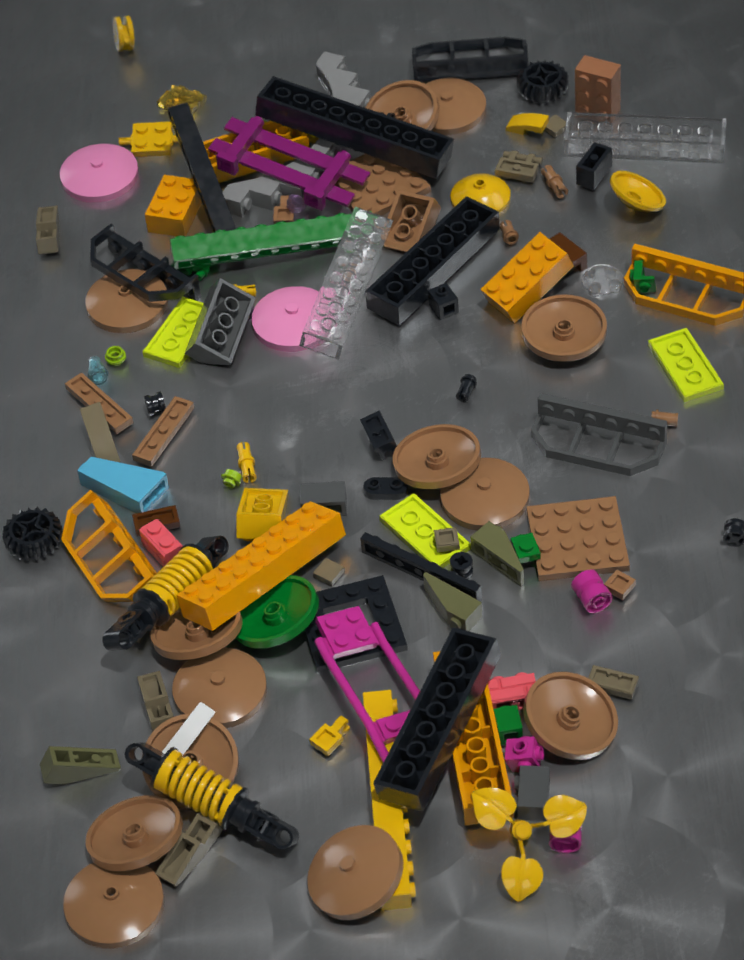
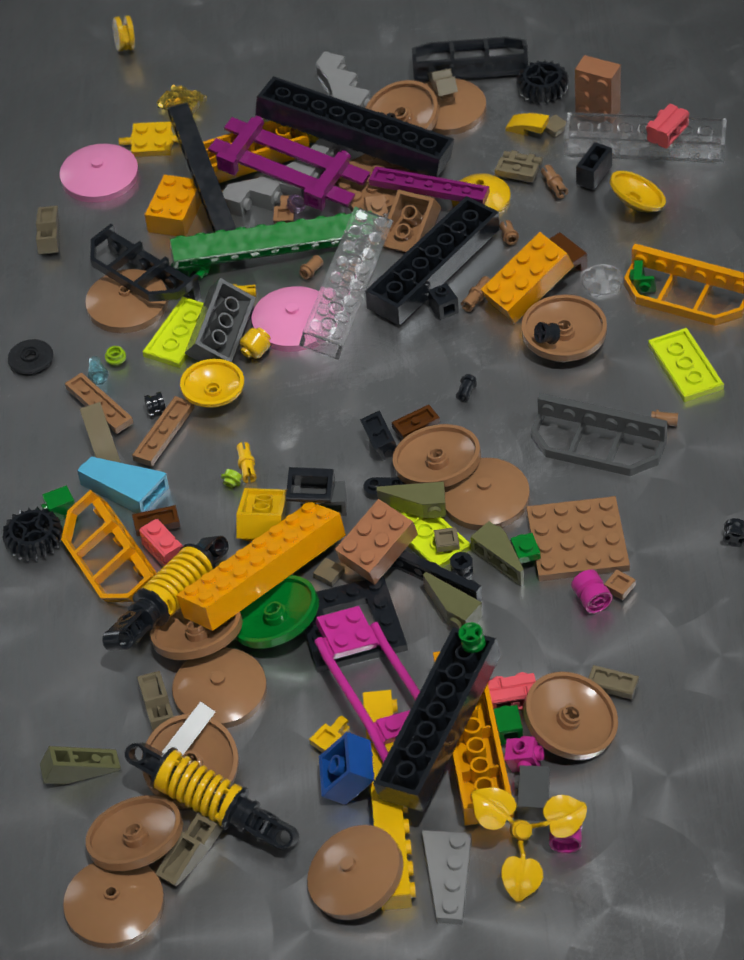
none -> black wheel [8,339,53,374]
none -> green brick [41,485,75,521]
none -> yellow dish [180,359,244,408]
none -> yellow head [240,327,271,359]
none -> black tile [286,467,335,503]
none -> medium nougat pin [299,255,324,279]
none -> blue brick [319,732,374,805]
none -> nougat brick [335,499,418,585]
none -> medium nougat plate [364,195,388,231]
none -> magenta plate [369,166,490,204]
none -> olive slope [377,482,446,518]
none -> reddish brown plate [392,404,440,440]
none -> light grey wing [422,830,472,925]
none -> dark tan slope [427,69,458,96]
none -> green wheel [459,622,486,653]
none -> medium nougat pin [461,276,490,312]
none -> black wheel [534,322,560,344]
none -> coral brick [646,104,689,149]

